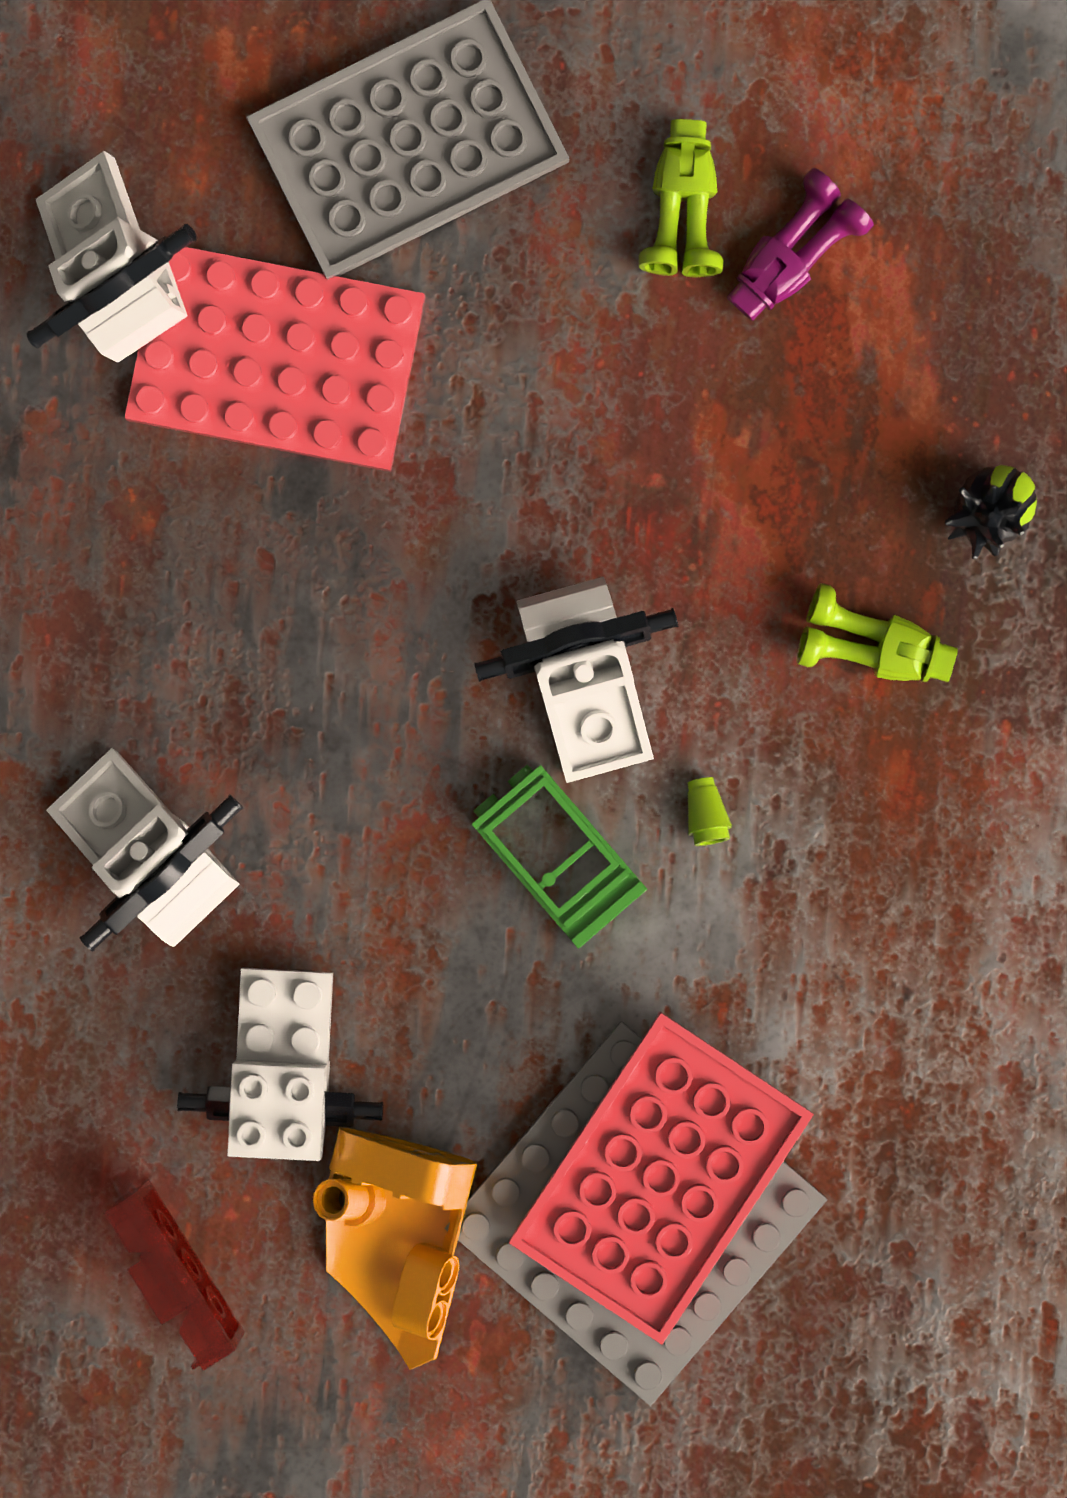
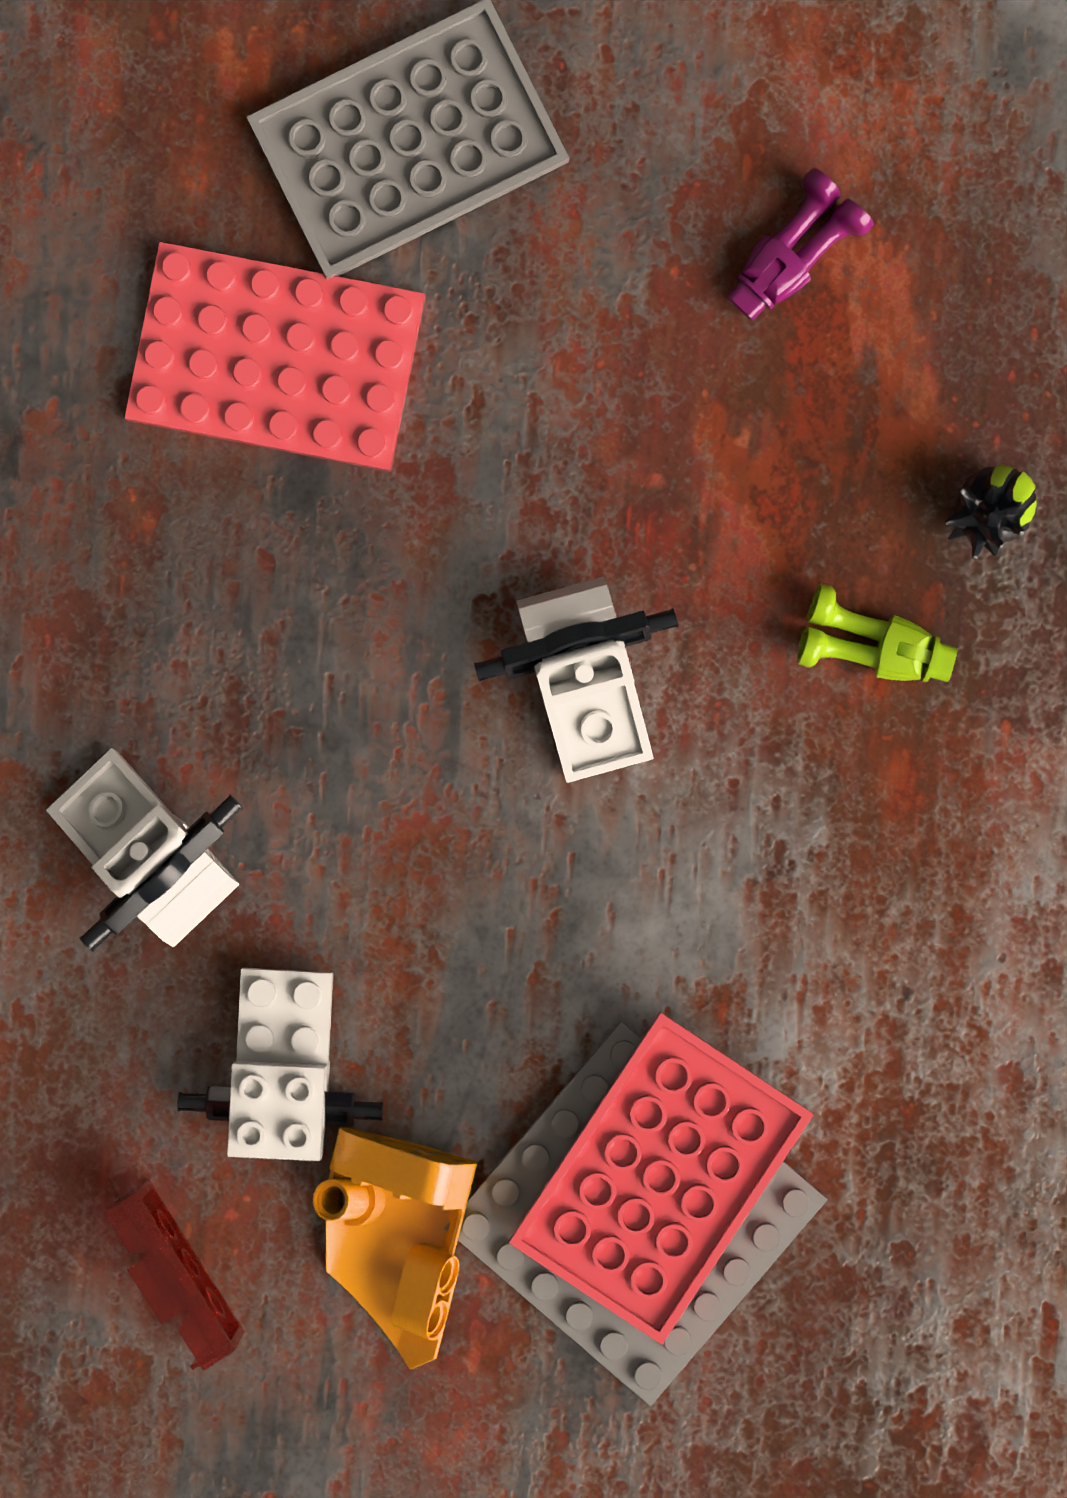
white piece [27,151,197,363] -> none
bright green door [472,764,648,949] -> none
lime piece [639,119,724,277] -> none
lime cone [687,777,732,846] -> none

